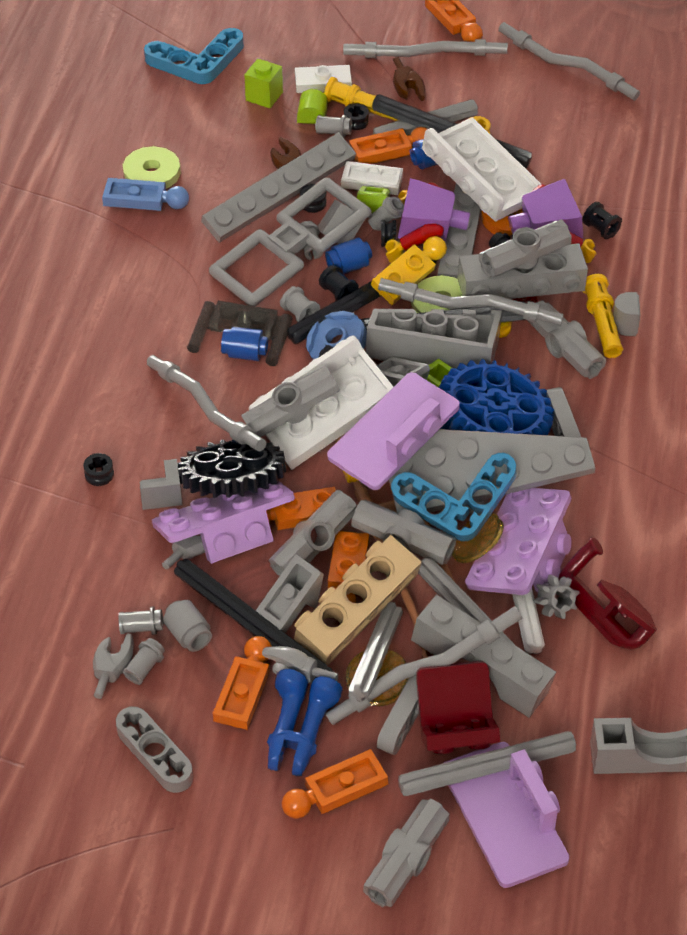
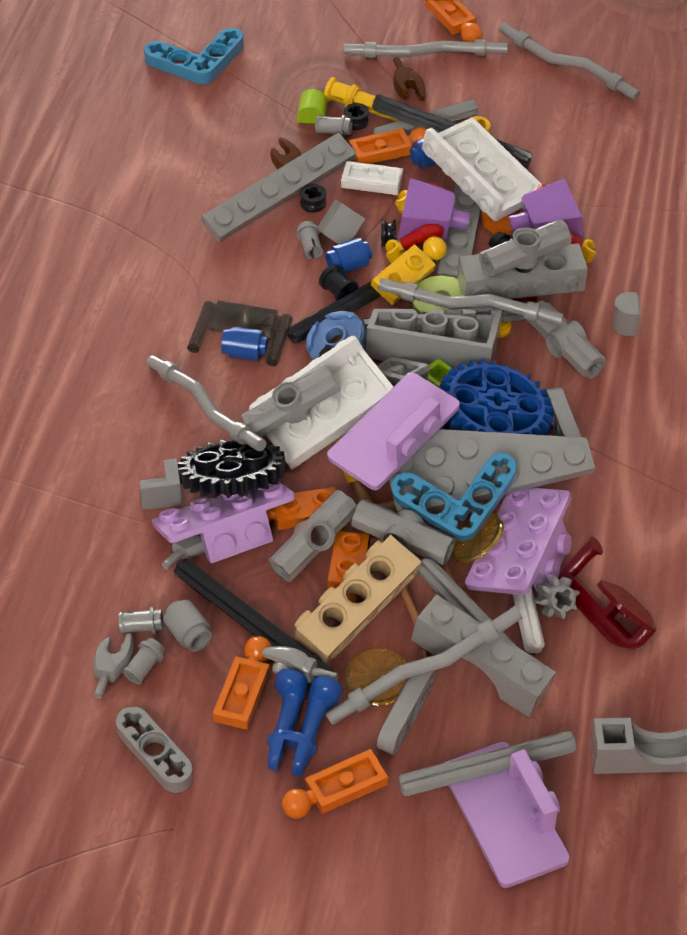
black bush [83,453,114,486] -> none
medium blue plate [102,178,189,211] -> none
yellowish green tile [123,146,181,189] -> none
light grey bar [209,177,371,307] -> none
lime brick [244,58,283,108] -> none
light grey slope [255,554,324,632] -> none
light grey bush [280,286,320,322] -> none
white plate [295,65,352,93] -> none
light grey axle [348,602,403,702] -> none
lime brick [357,186,390,213] -> none
light grey piece [363,798,450,907] -> none
light grey pin [368,197,404,231] -> none
dark red bracket [416,661,500,754] -> none
black bush [582,202,622,240] -> none
yellow pin [583,274,623,358] -> none

